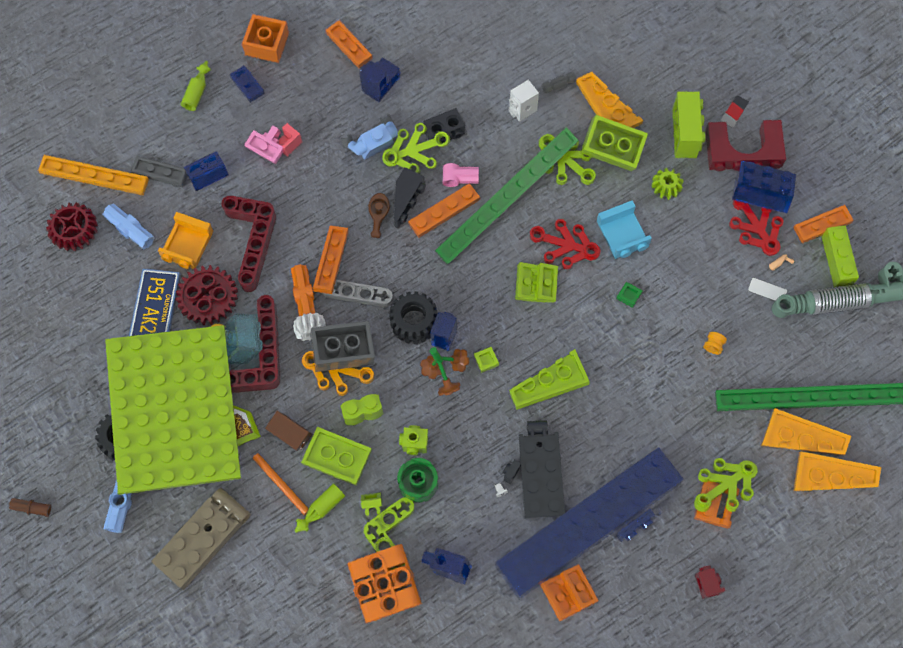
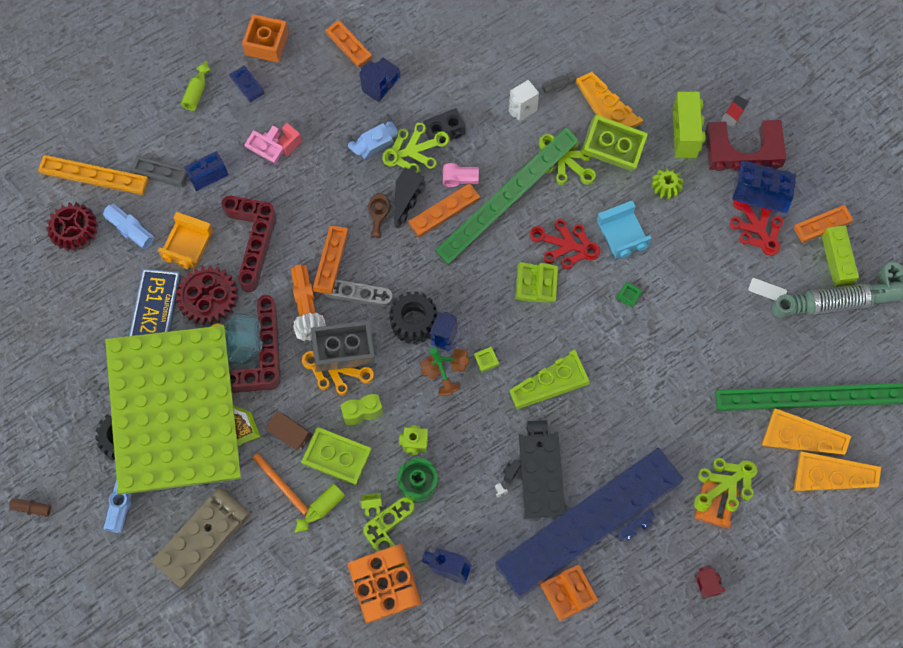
light orange wheel [703,332,727,355] -> none
light nougat piece [769,254,794,270] -> none

